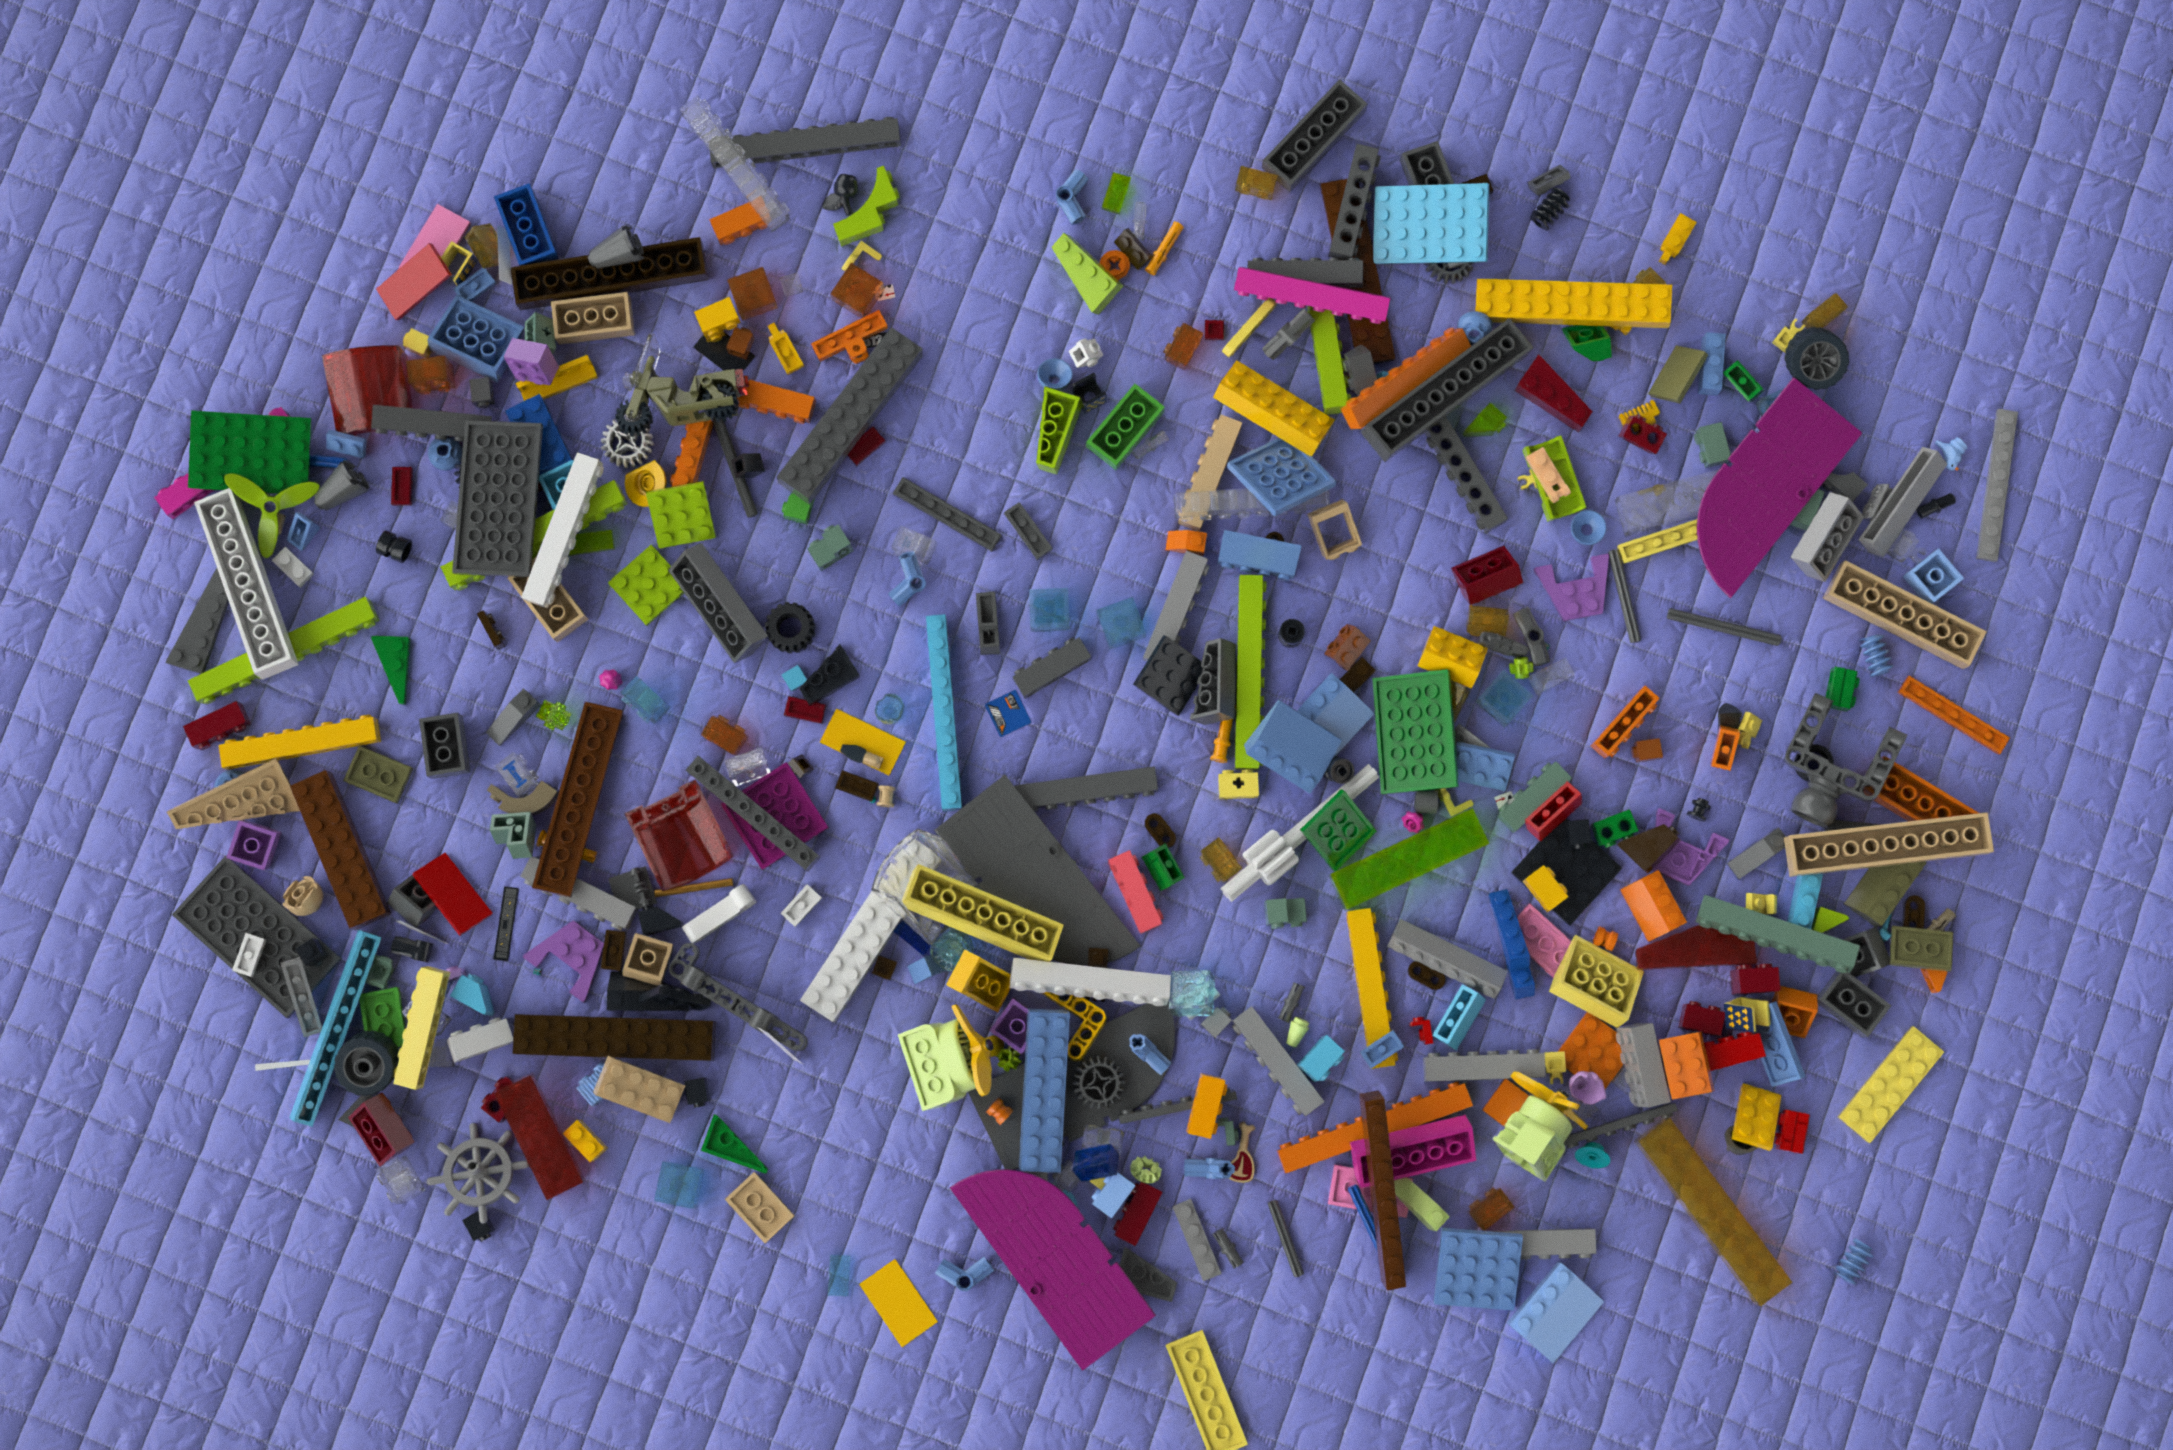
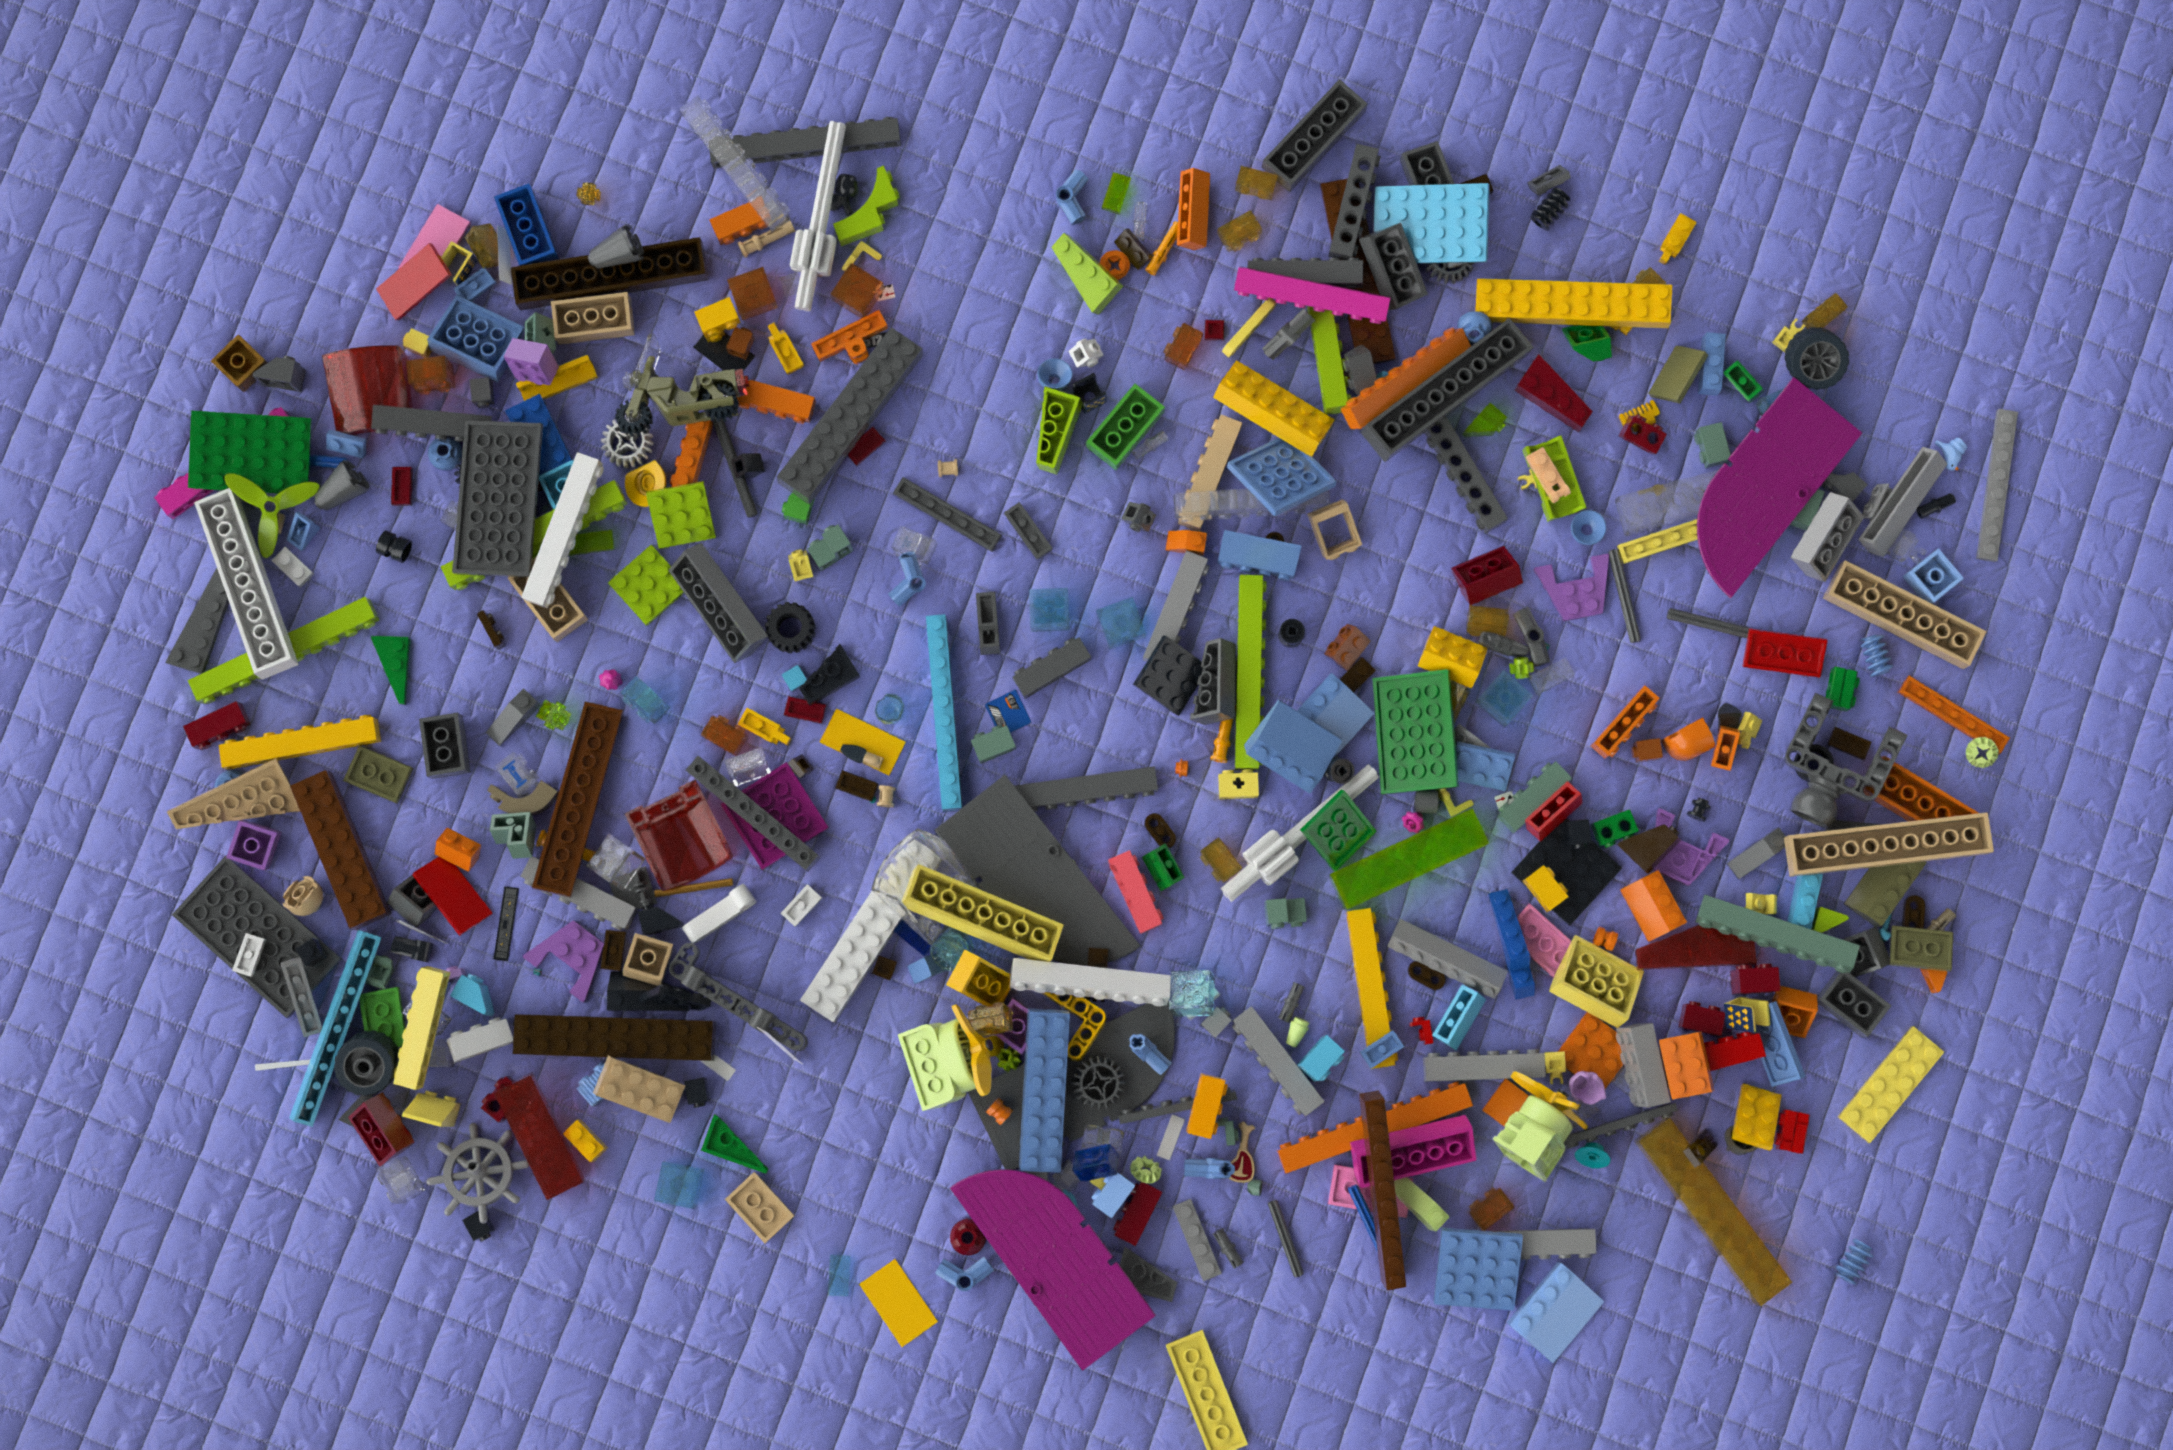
none -> pearl gold brick [211,334,268,392]
none -> dark grey slope [253,356,306,392]
none -> light yellow slope [402,1090,461,1127]
none -> orange brick [434,827,481,872]
none -> clear yellow gear [576,182,601,205]
none -> clear brick [586,834,646,891]
none -> white sticker [701,1054,736,1081]
none -> yellow hinge [737,708,792,746]
none -> tan pin [738,221,795,258]
none -> light yellow bracket [788,549,813,581]
none -> white axle [790,121,846,312]
none -> tan bush [938,459,958,477]
none -> dark red piece [950,1219,986,1256]
none -> clear yellow brick [968,1002,1013,1037]
none -> sand green brick [971,724,1016,764]
none -> dark grey brick [1121,502,1156,532]
none -> white sticker [1157,1114,1185,1160]
none -> orange plate [1175,759,1189,778]
none -> orange brick [1177,168,1210,251]
none -> clear yellow brick [1217,210,1262,252]
none -> sand green hinge [1247,1180,1262,1196]
none -> dark grey slope [1359,223,1428,310]
none -> orange brick [1661,717,1715,761]
none -> dark brown hinge [1683,1128,1718,1168]
none -> red tile [1742,628,1828,678]
none -> dark brown plate [1827,727,1872,760]
none -> yellowish green gear [1966,737,1999,768]

